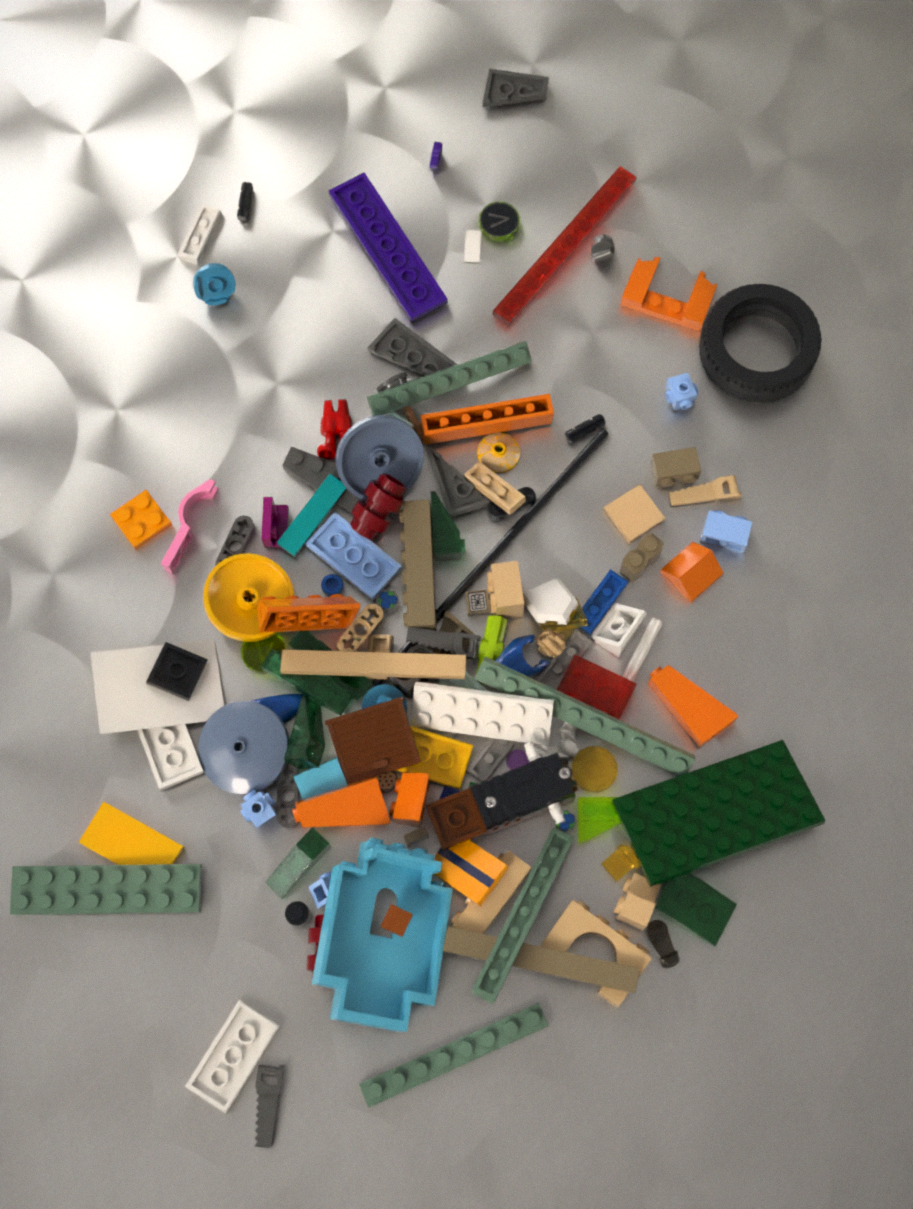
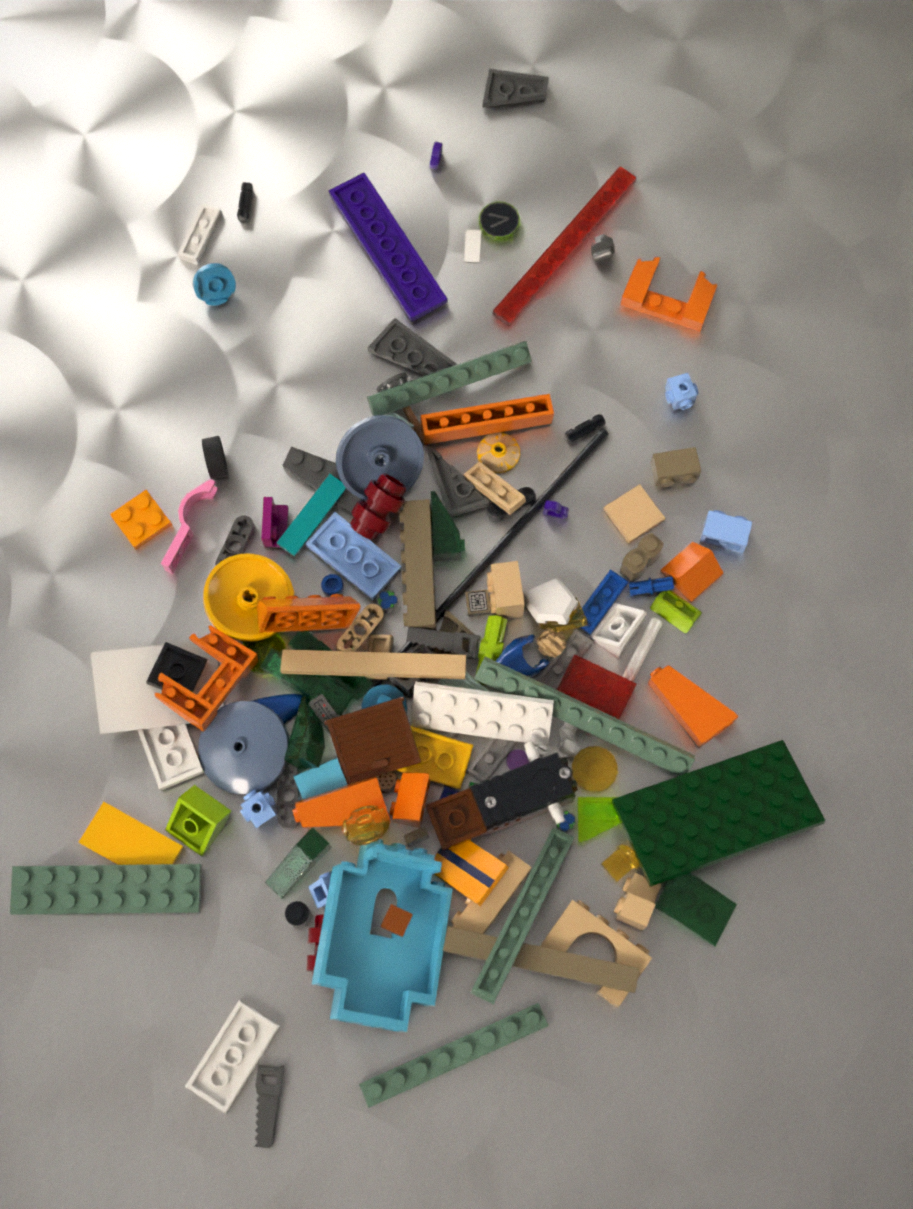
red piece [317,399,353,460] -> none
clear smoke piece [646,920,680,968] -> none
tan piece [669,475,742,506] -> none
black tyre [699,284,822,403] -> none
none -> orange wedge [155,625,258,732]
none -> lime slope [165,785,231,856]
none -> black tyre [202,436,228,479]
none -> dark grey sticker [308,694,338,733]
none -> clear yellow tile [342,805,390,846]
none -> dark purple tile [543,501,569,519]
none -> blue axle [629,577,674,596]
none -> lime slope [650,590,702,633]

